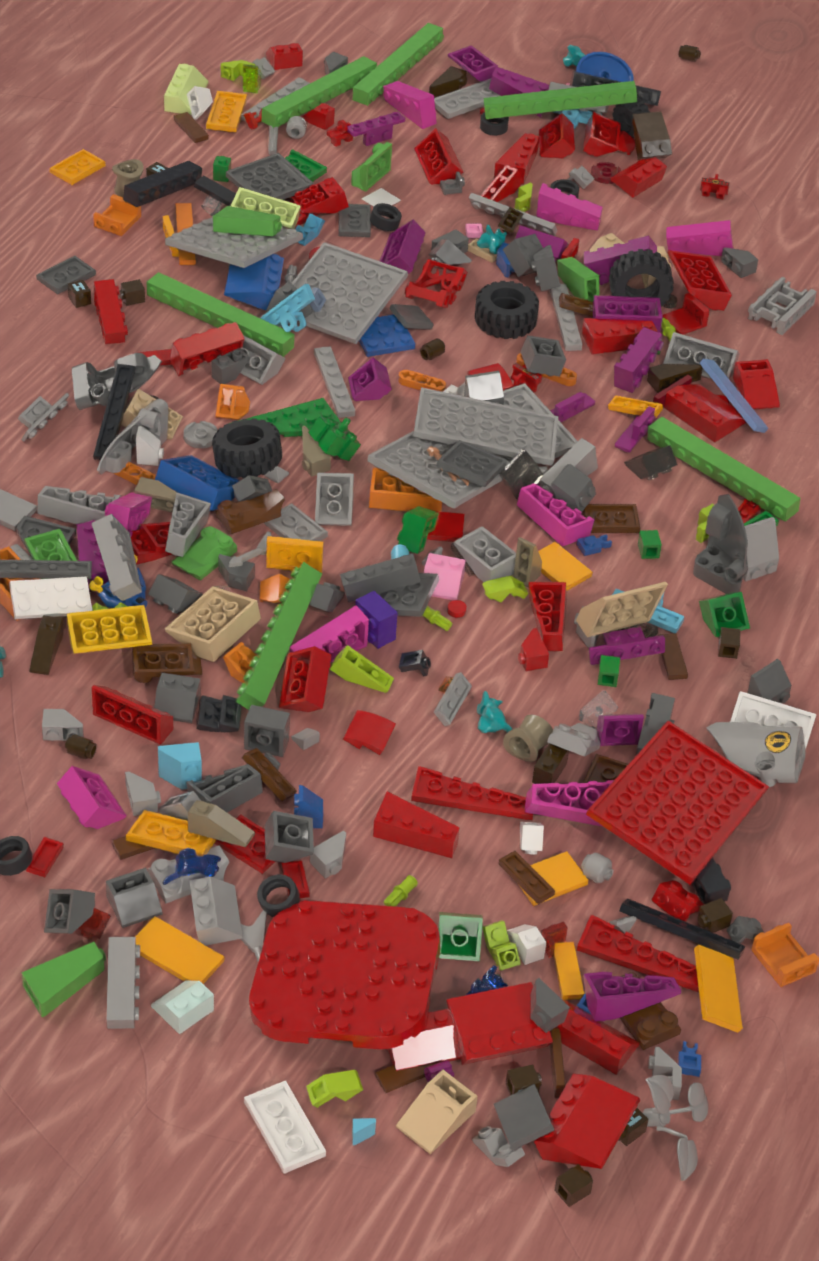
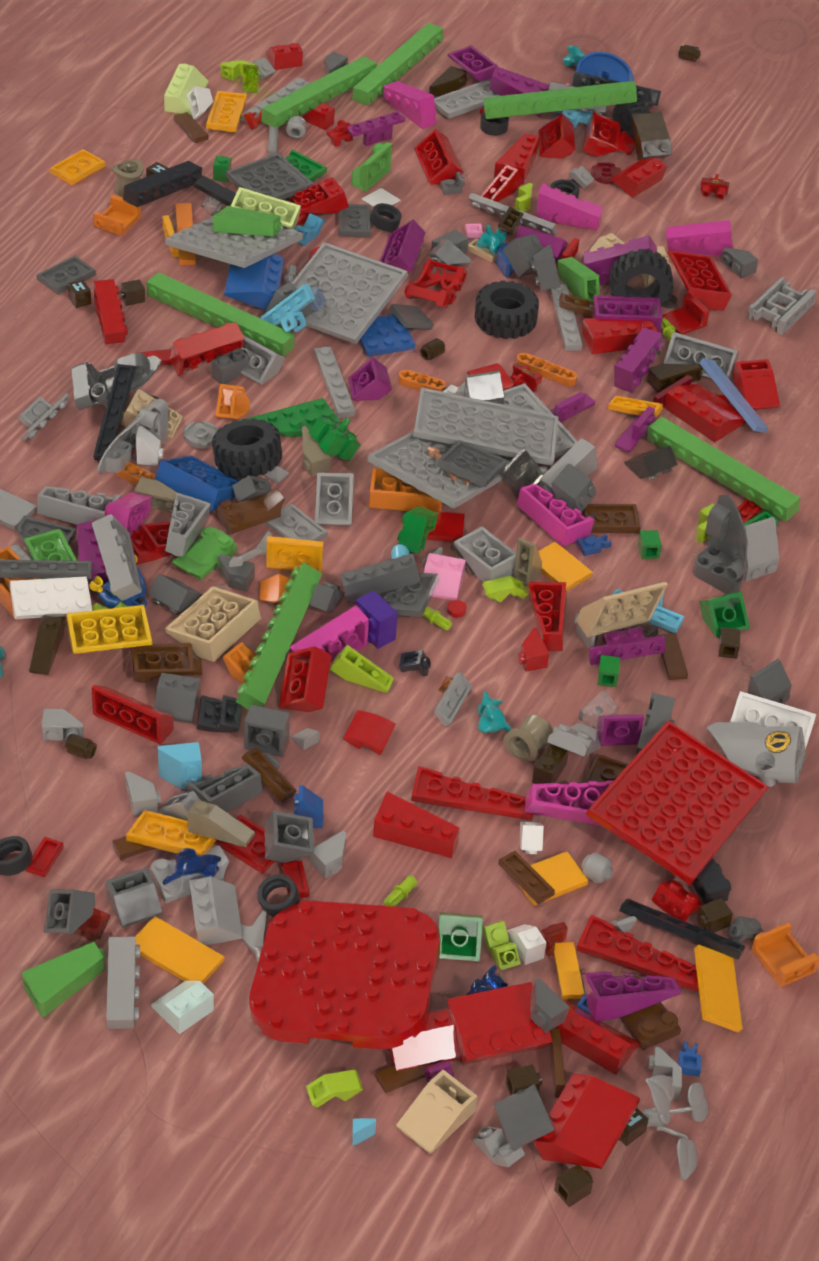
dark pink slope [57,766,127,829] -> none
white plate [244,1081,326,1174] -> none
dark grey brick [521,335,566,376] -> none

